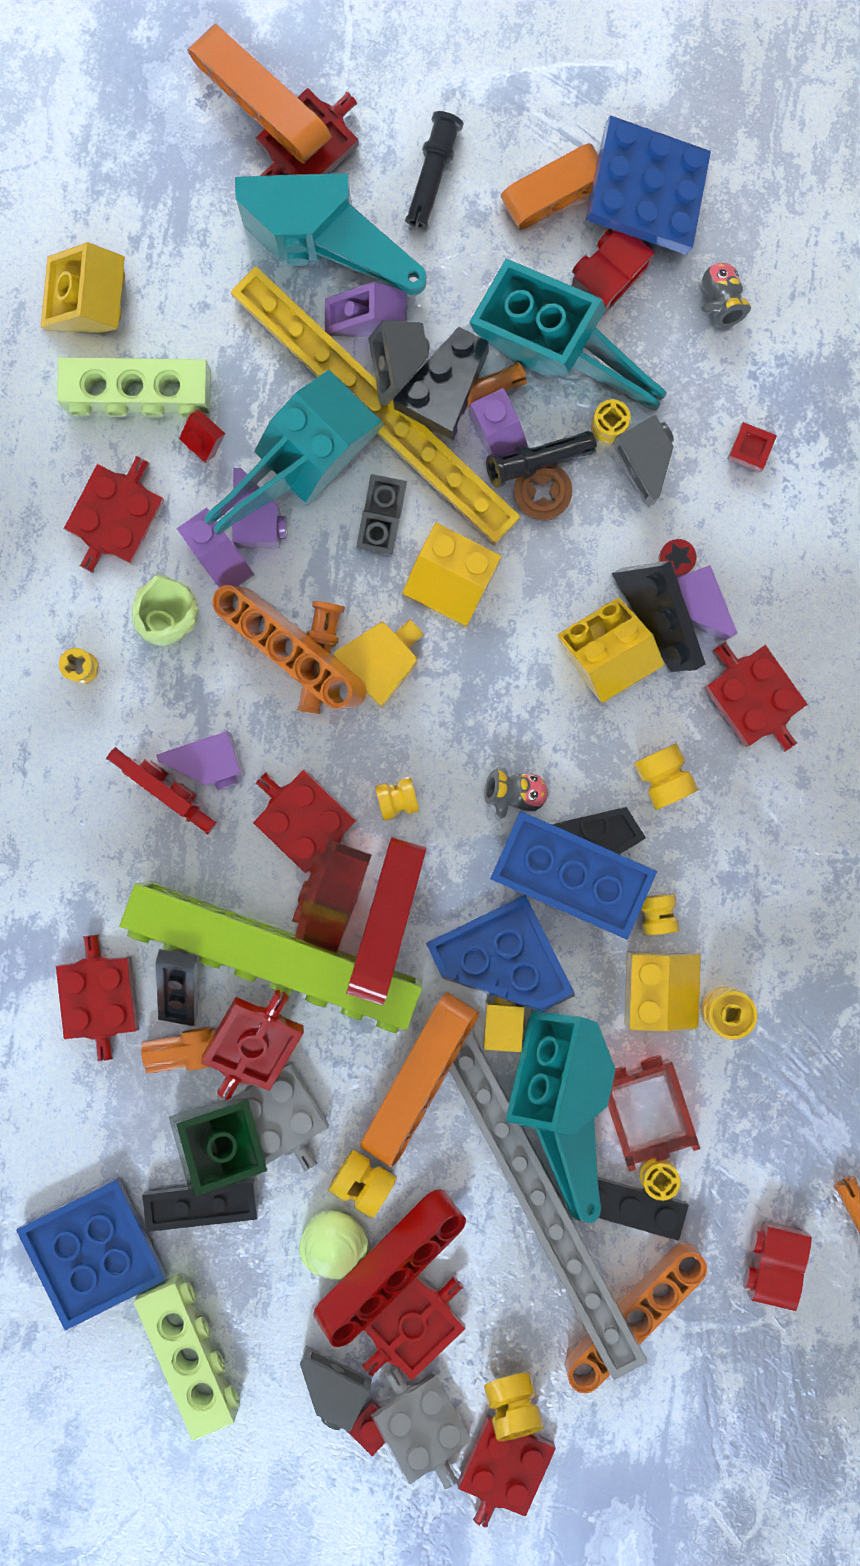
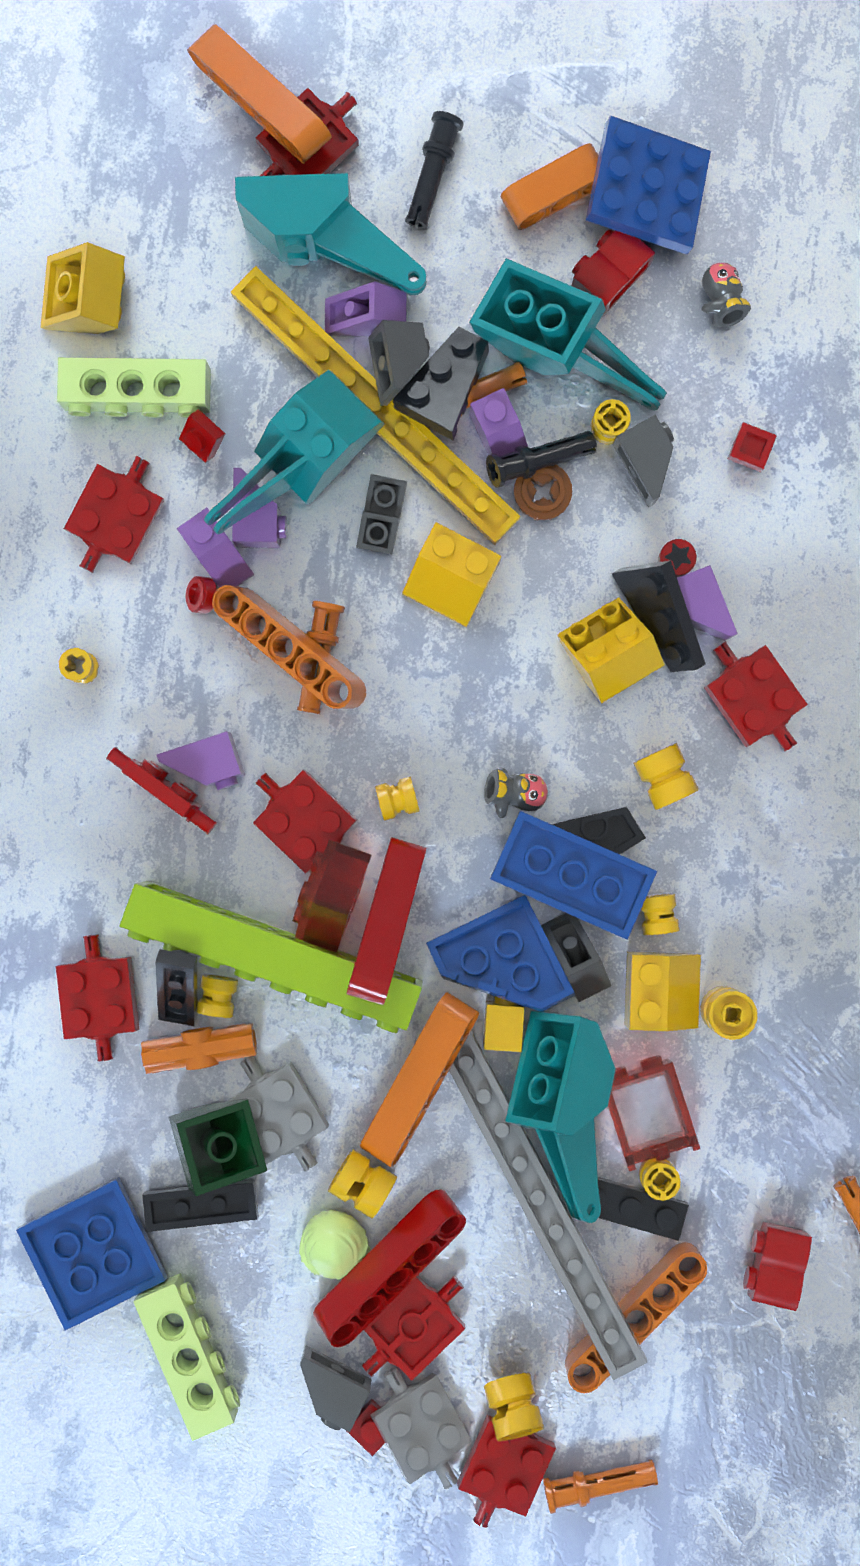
yellowish green hair [132,575,199,647] -> none
red plate [201,990,304,1100] -> none
yellow torso [333,619,424,708] -> none
none -> red tile [185,576,217,614]
none -> yellow wheel [196,974,238,1018]
none -> dark grey slope [541,913,612,1002]
none -> orange pin [543,1459,658,1514]

